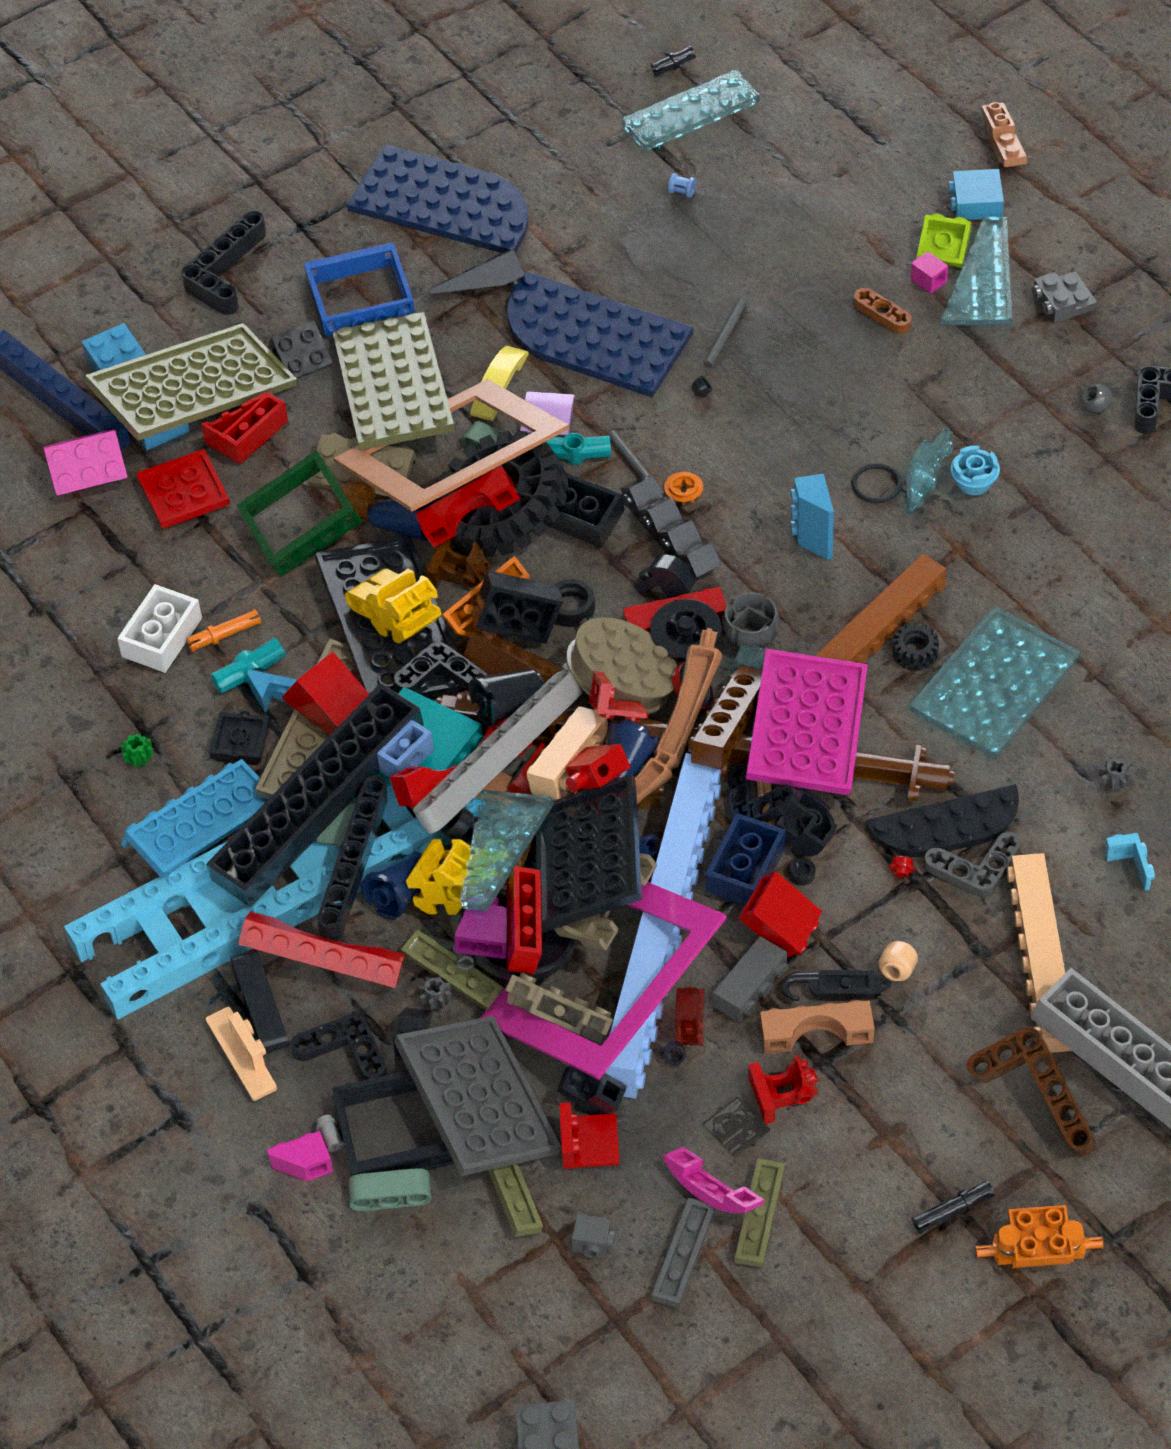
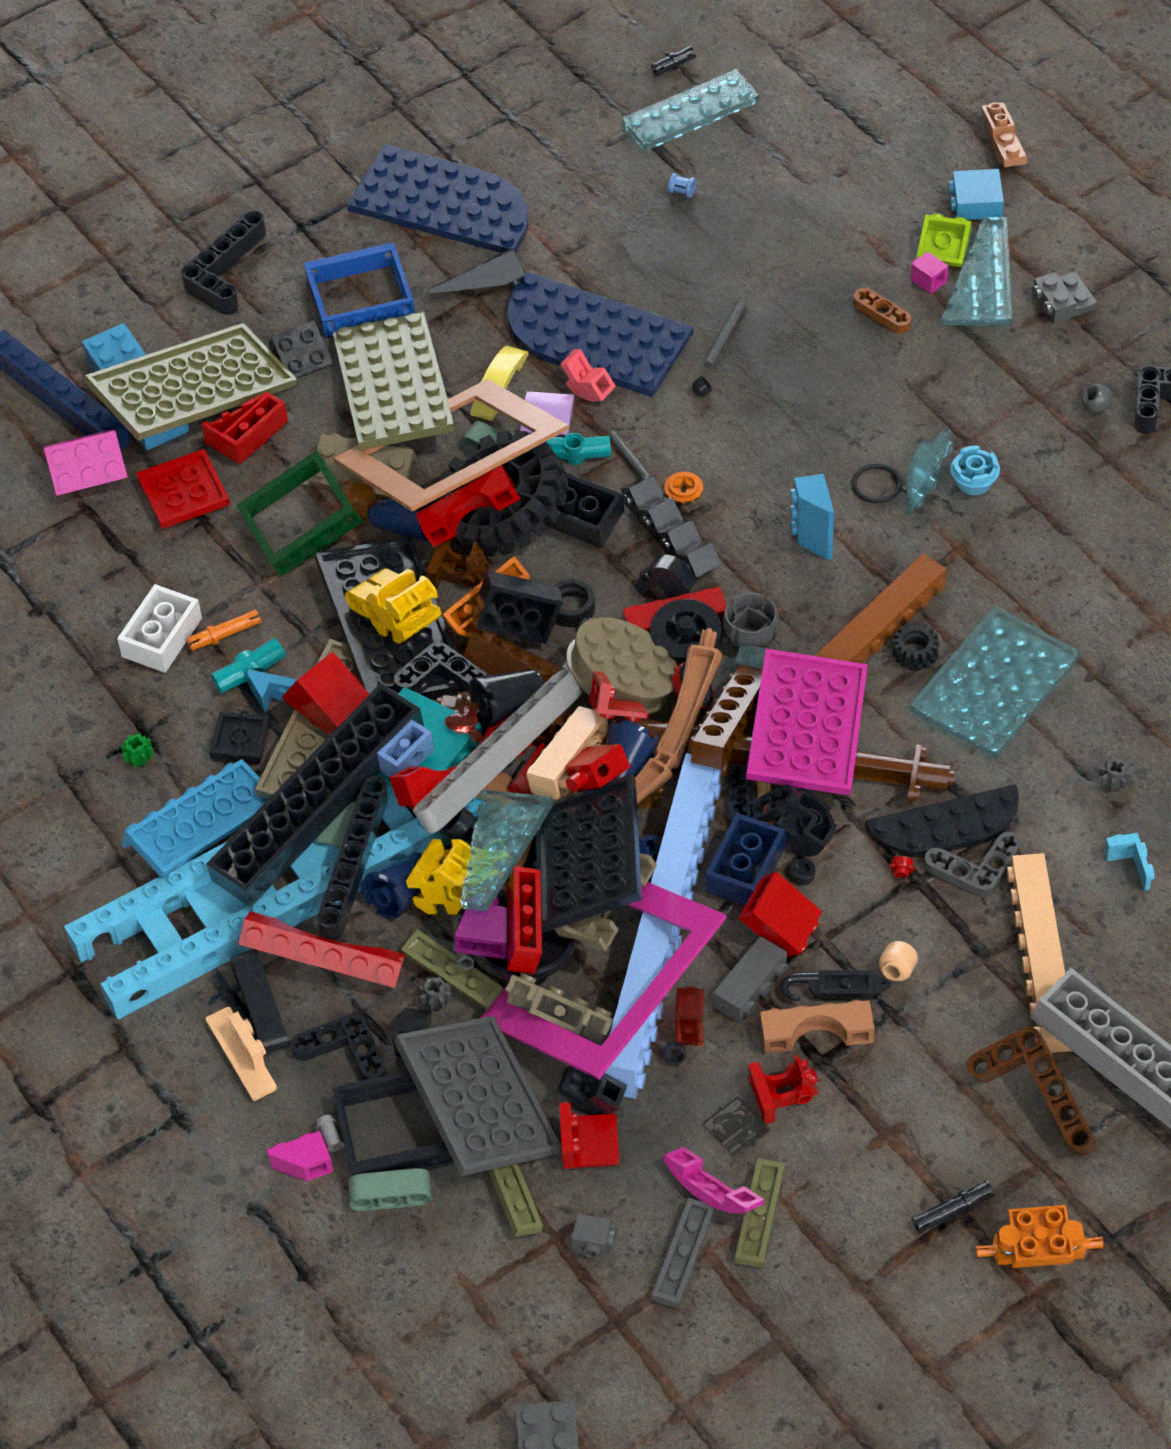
none -> clear red rock [445,706,483,743]
none -> coral brick [560,349,616,402]

